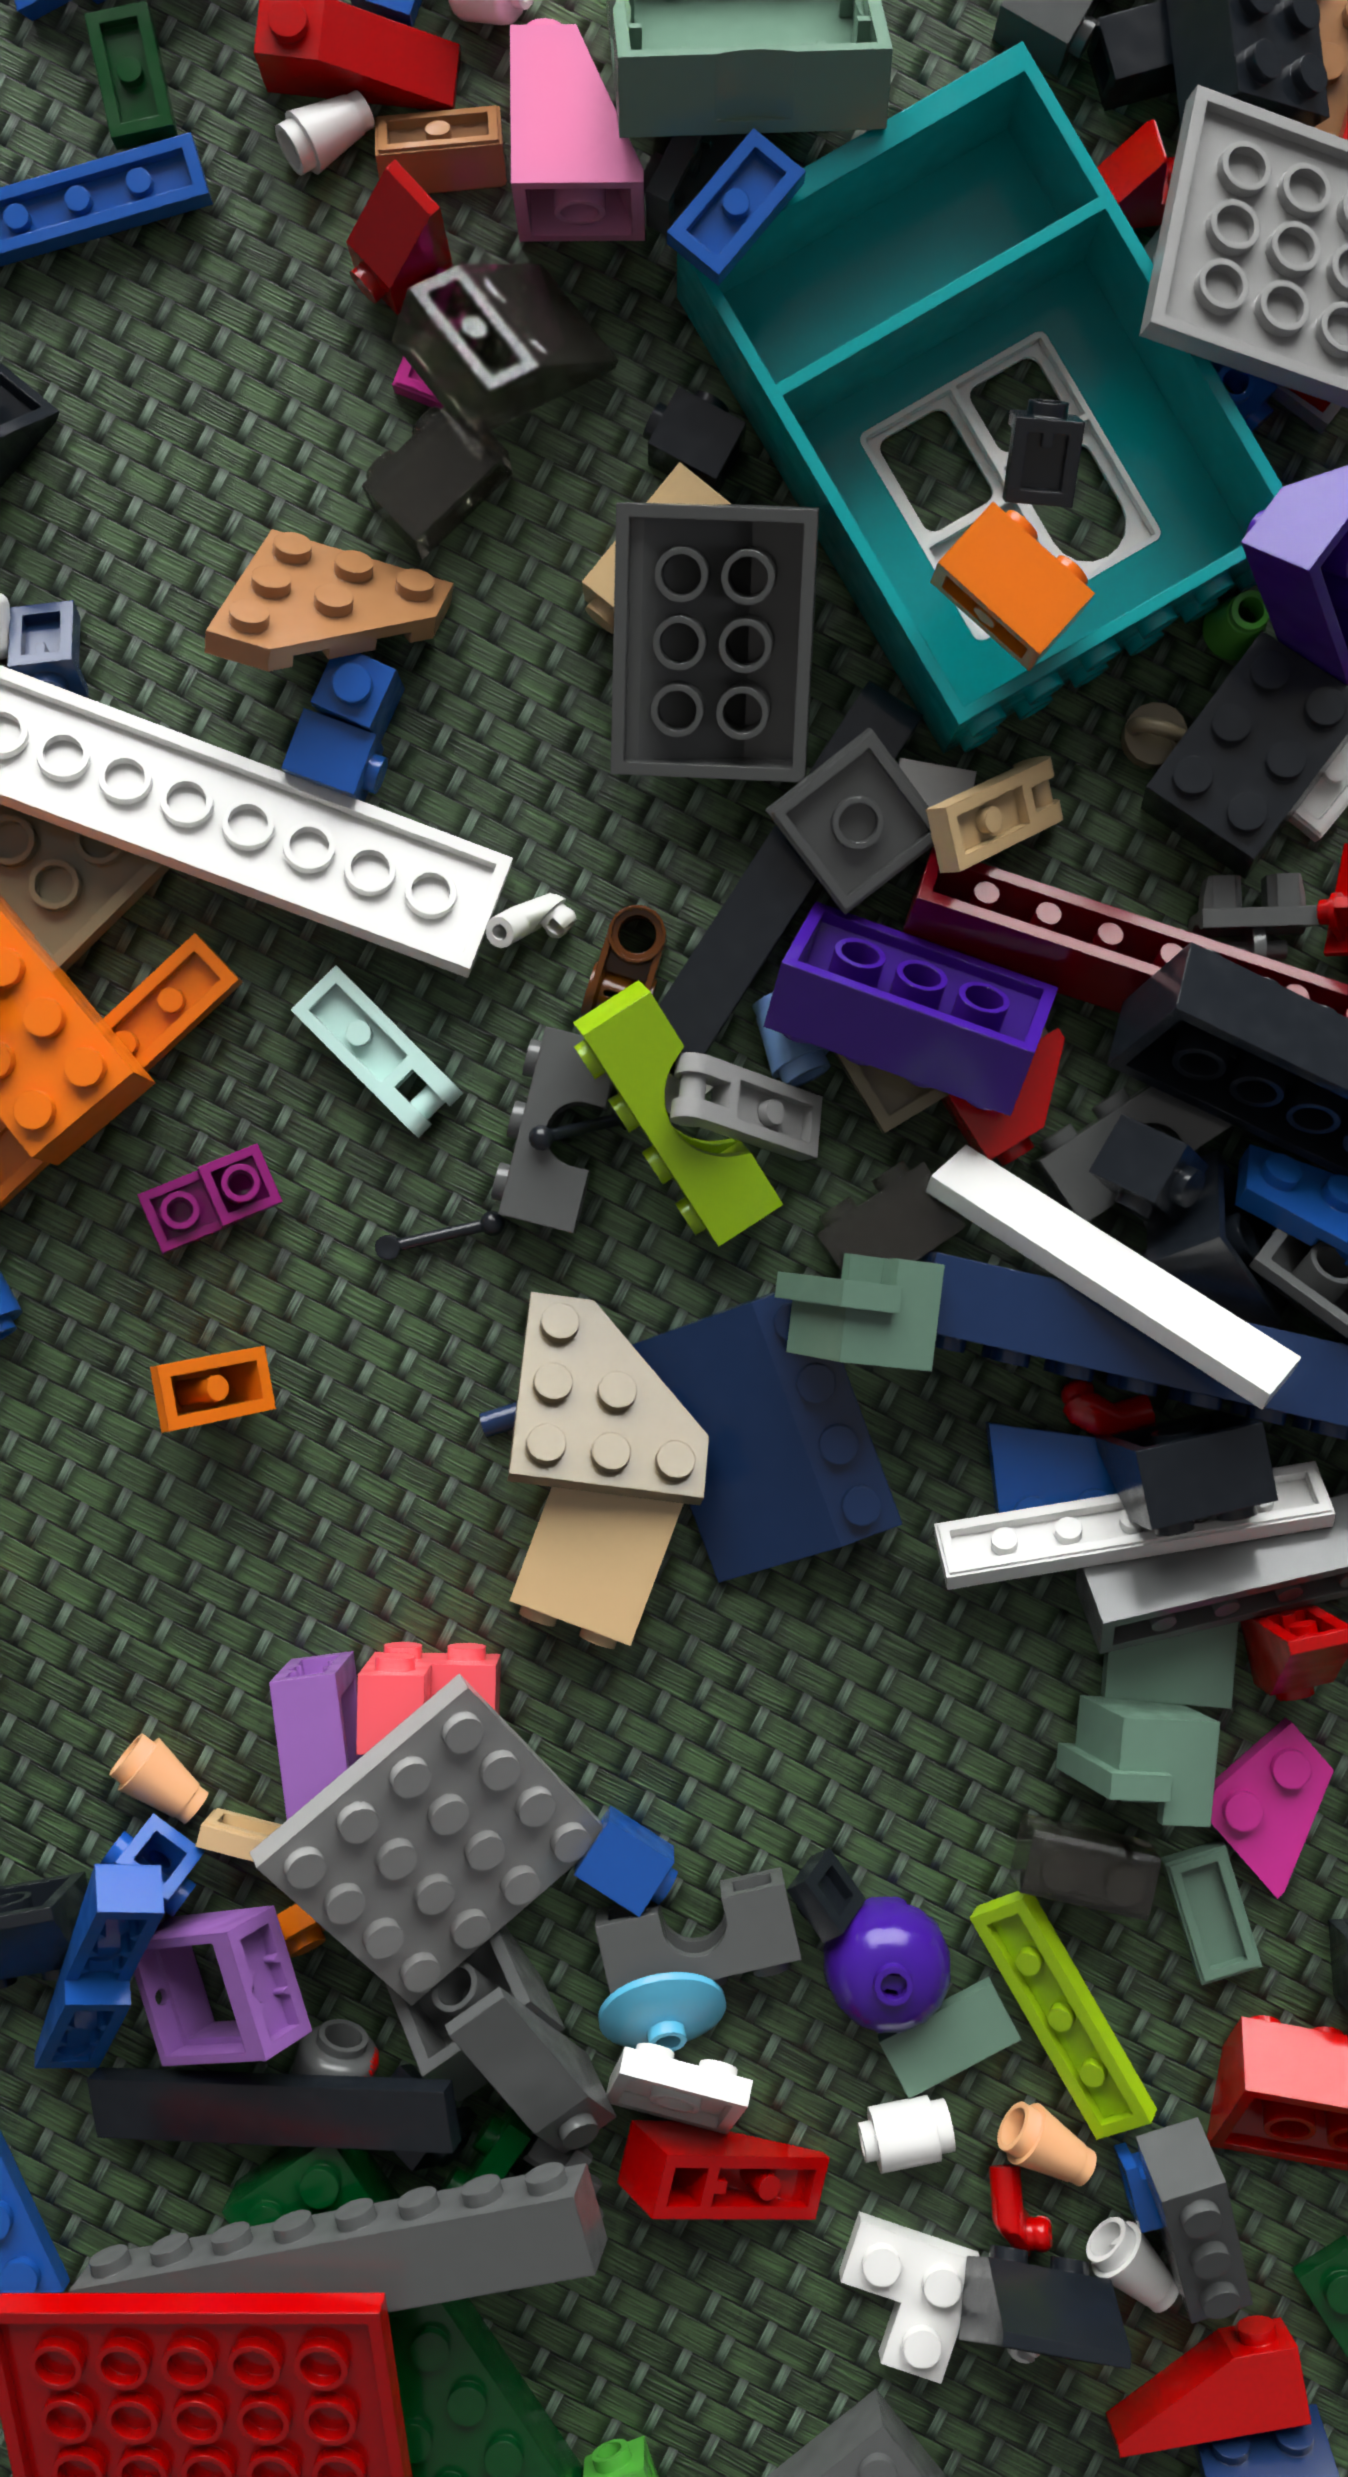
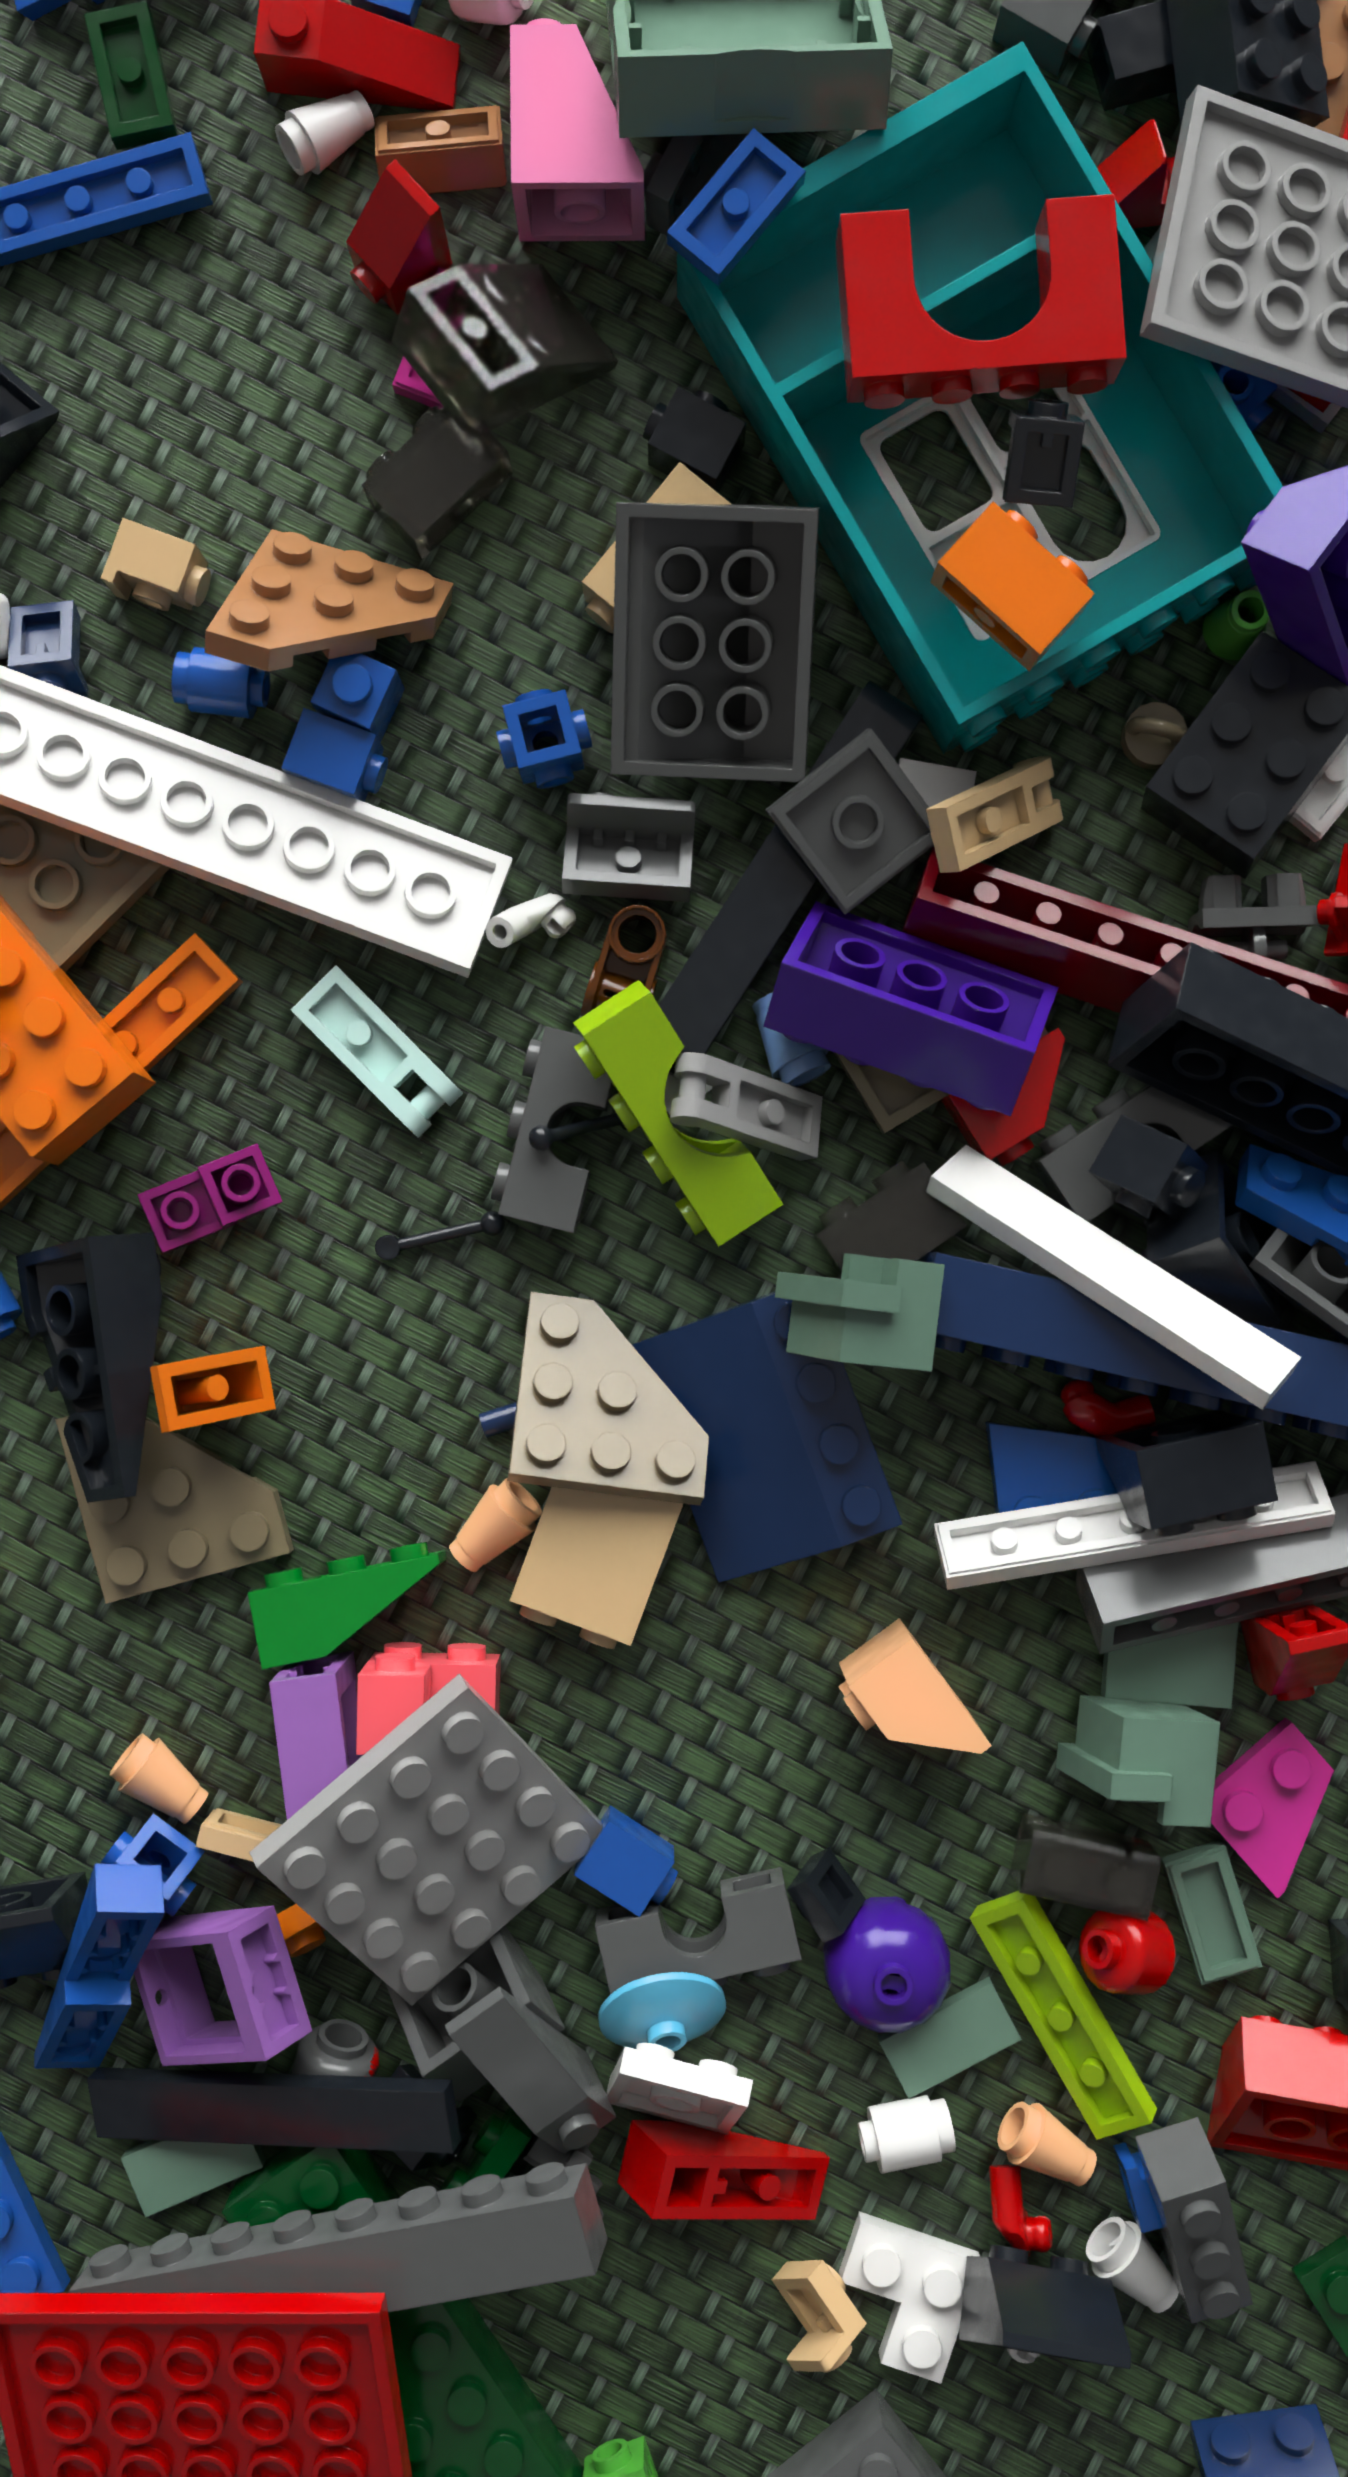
red slope [1106,2315,1312,2458] -> none
none -> black wedge [16,1232,162,1503]
none -> dark tan plate [55,1416,294,1604]
none -> tan brick [101,518,211,611]
none -> sand green tile [121,2140,267,2218]
none -> blue brick [172,647,270,719]
none -> green slope [248,1542,447,1670]
none -> light nougat cone [449,1478,542,1572]
none -> blue brick [496,689,593,789]
none -> dark grey bracket [562,792,696,902]
none -> tan bracket [771,2260,867,2373]
none -> red arch [836,194,1127,409]
none -> light nougat slope [838,1618,992,1754]
none -> red head [1079,1906,1176,1995]

